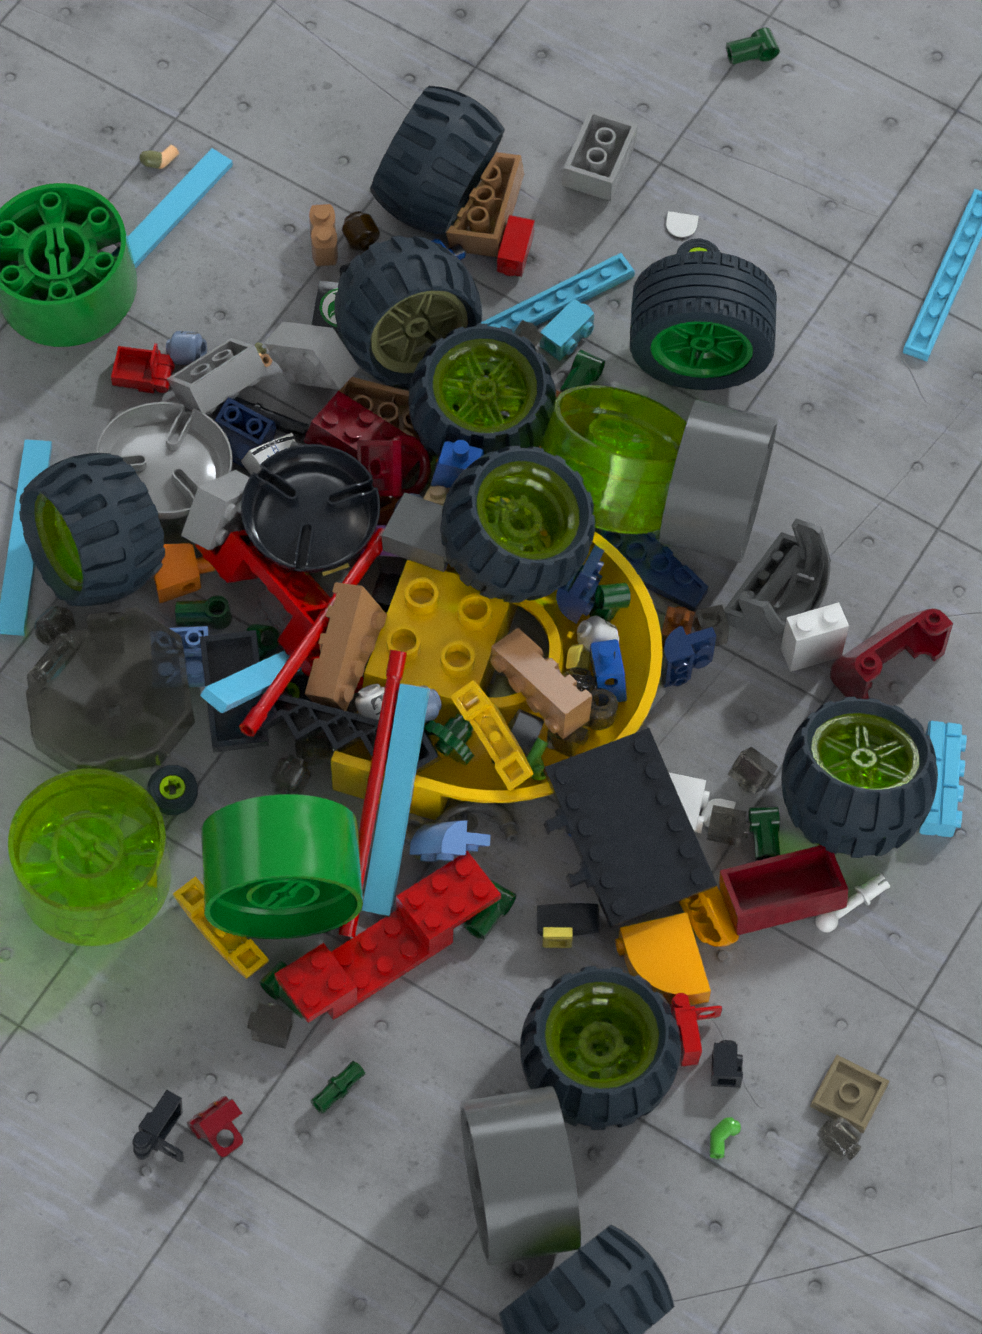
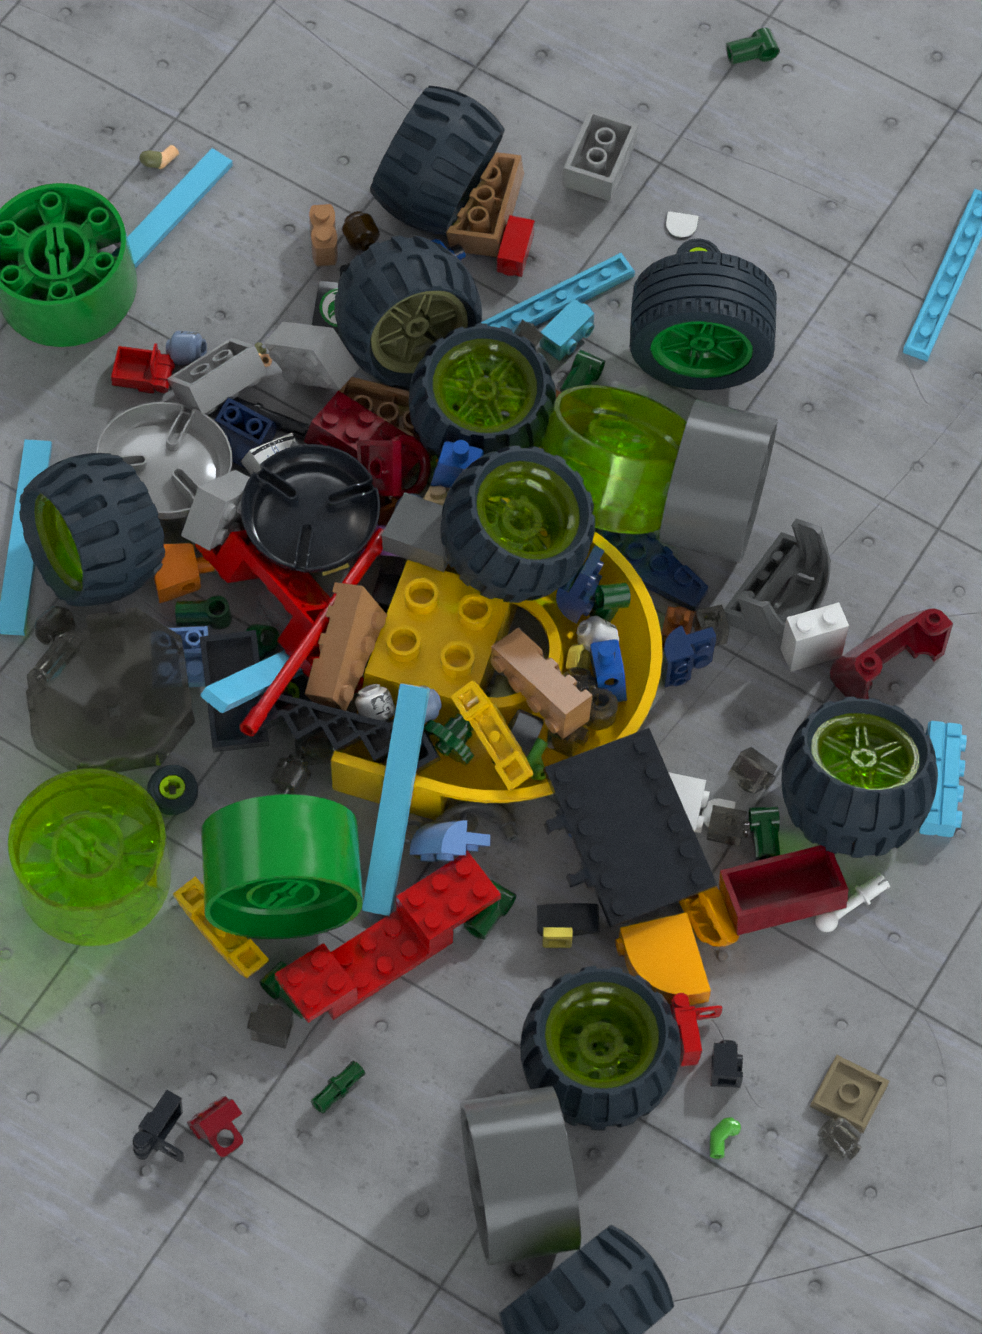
red piece [338,649,407,937] -> none

